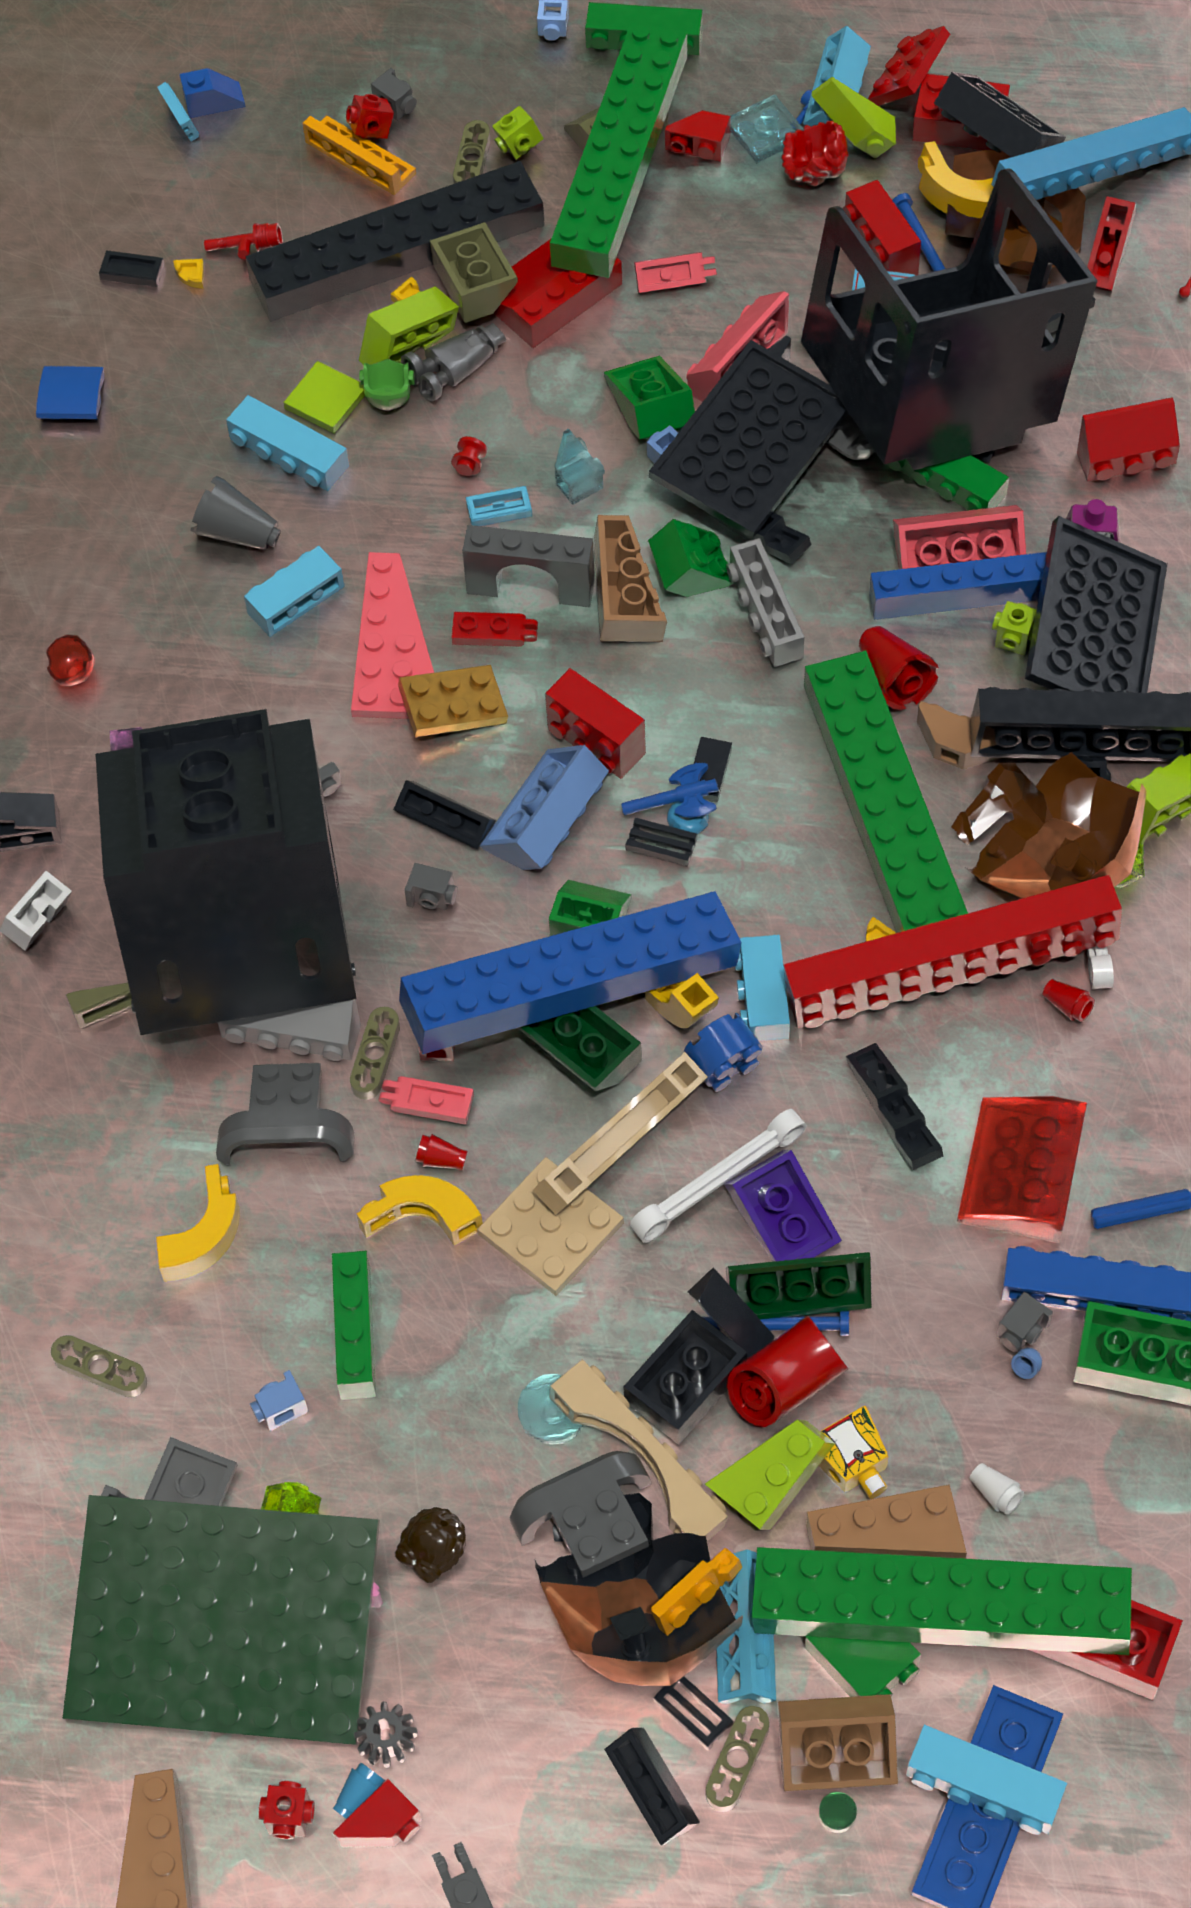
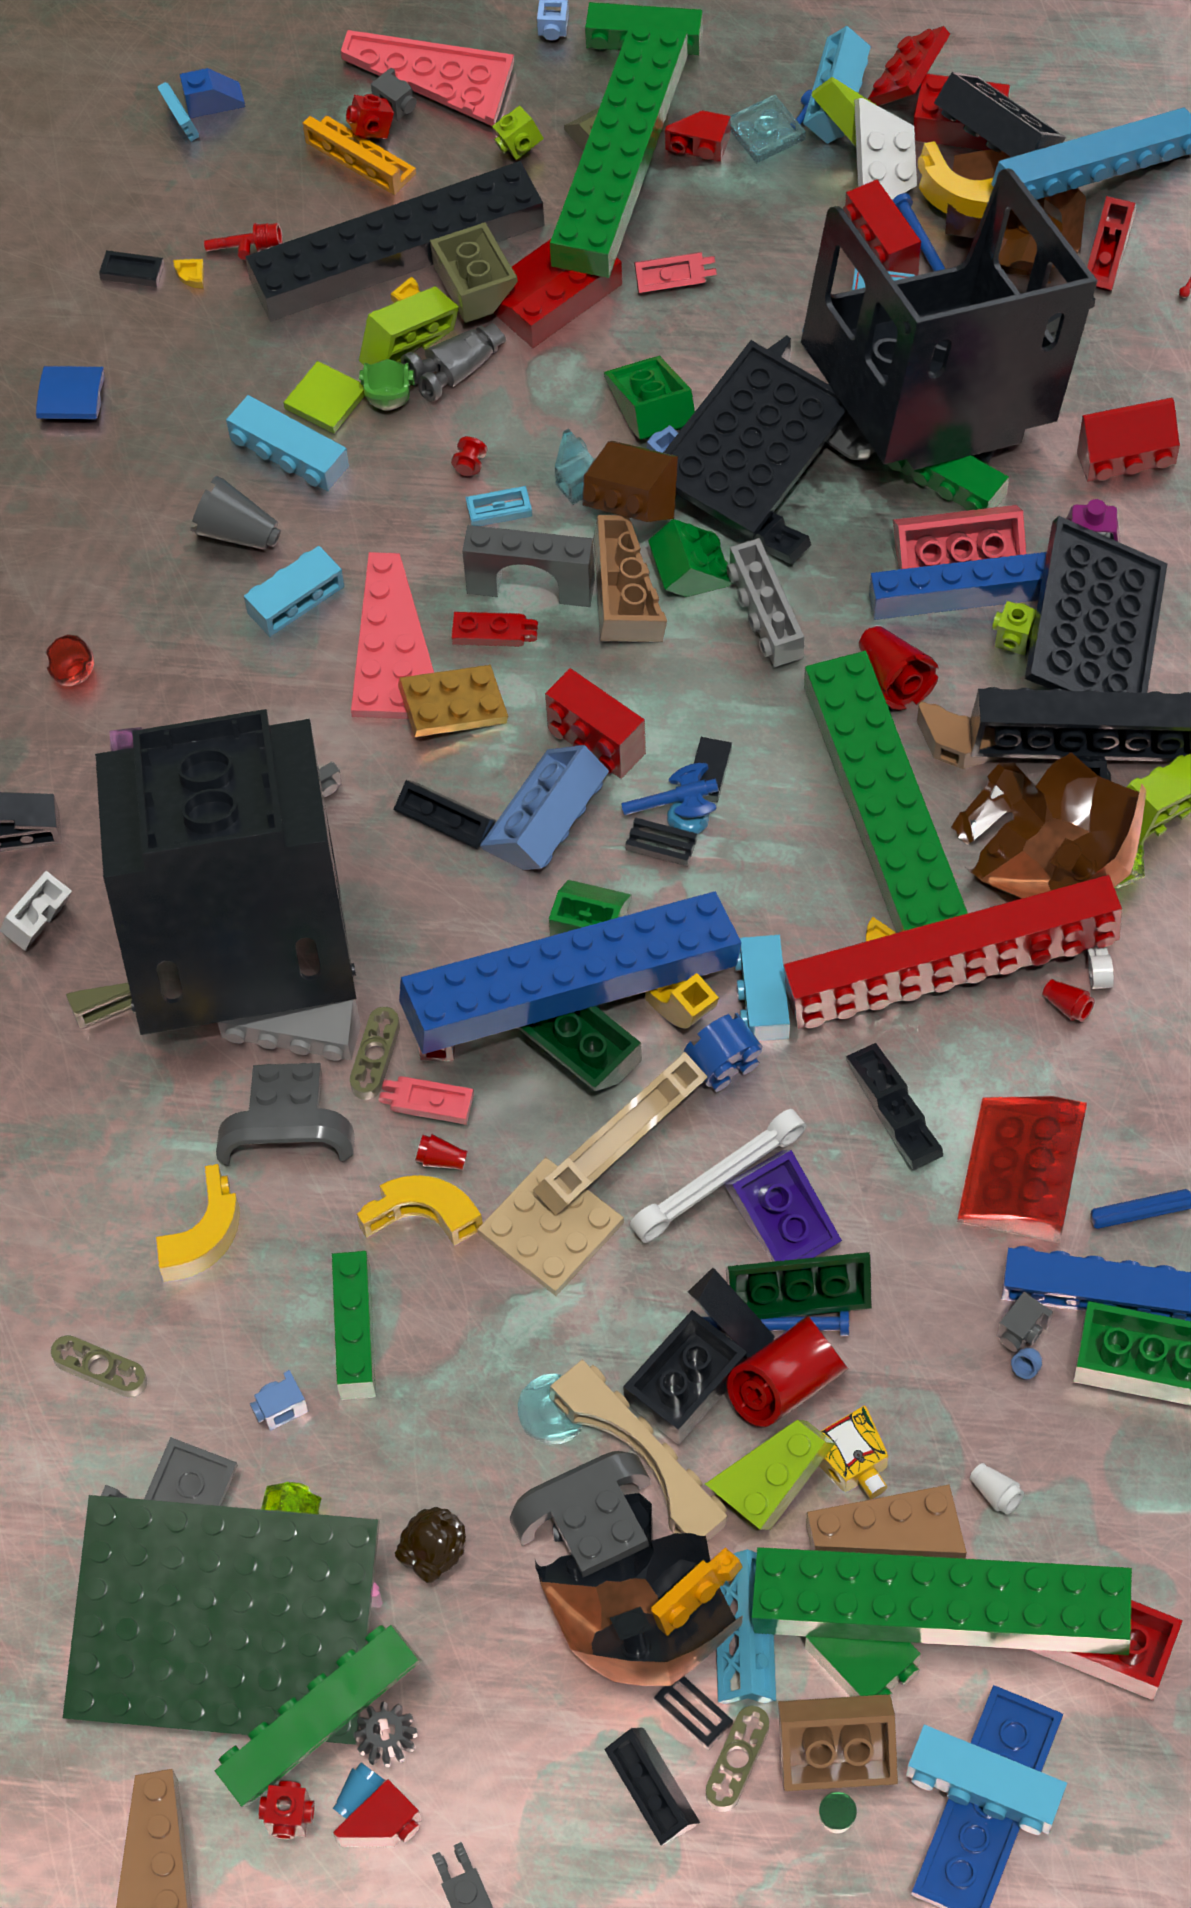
dark grey brick [404,863,458,910] -> none
olive beam [453,120,491,184] -> none
coral slope [686,291,789,402] -> none
red hair [781,121,849,186] -> none
none -> green brick [214,1625,422,1807]
none -> coral wing [341,30,514,126]
none -> reddish brown slope [582,441,678,522]
none -> white wing [854,98,917,200]

